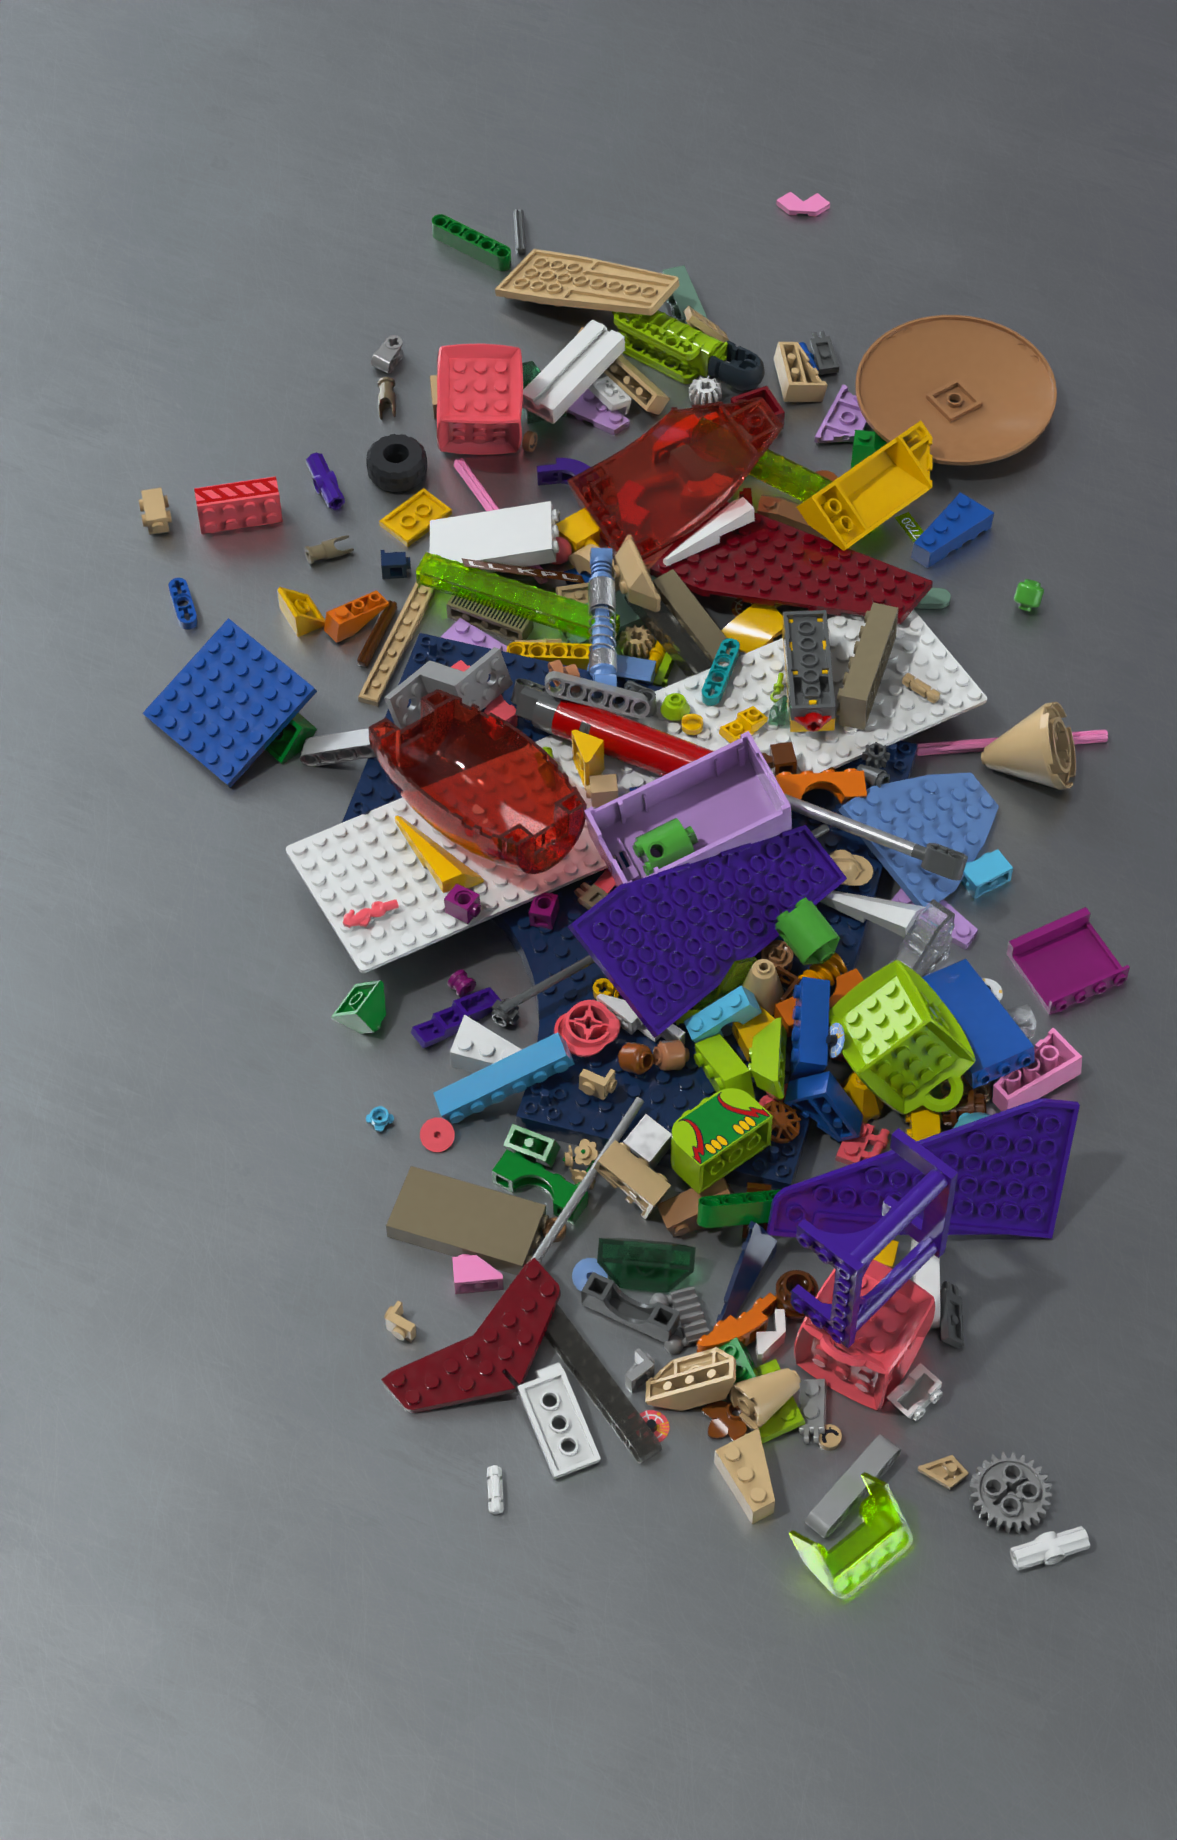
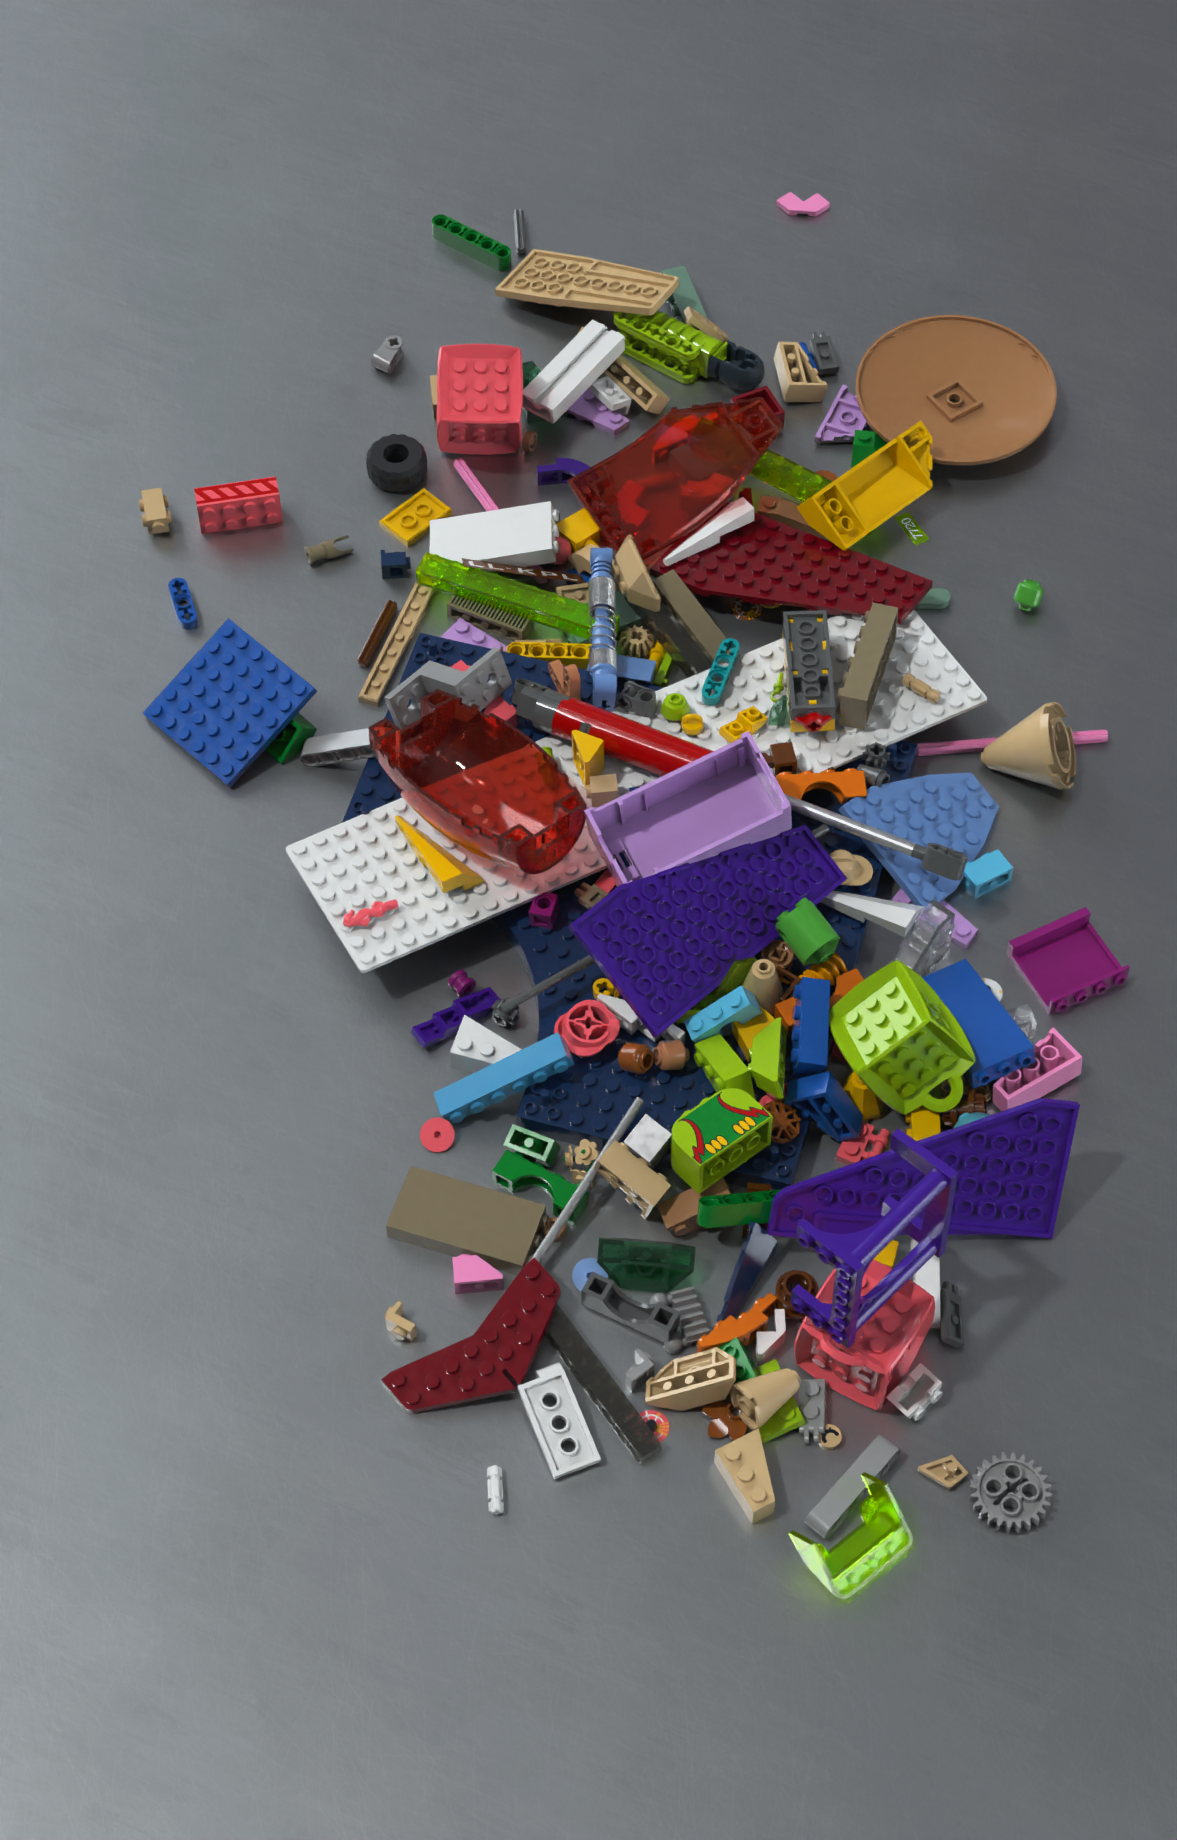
yellow slope [277,587,325,637] -> none
dark purple piece [306,452,345,510] -> none
orange slope [324,590,389,643] -> none
green slope [331,980,386,1034] -> none
medium azure plate [366,1106,394,1132] -> none
dark tan piece [377,377,396,420] -> none
magenta brick [444,884,481,924] -> none
light grey beam [544,671,650,718] -> none
tan bracket [579,1069,617,1100] -> none
bright green cylinder [632,818,698,876] -> none
white gear [689,376,722,410] -> none
yellow slope [721,603,783,654] -> none
piece [826,1023,845,1058] -> none
blue wedge [911,492,994,568] -> none
white piece [1010,1526,1090,1571] -> none

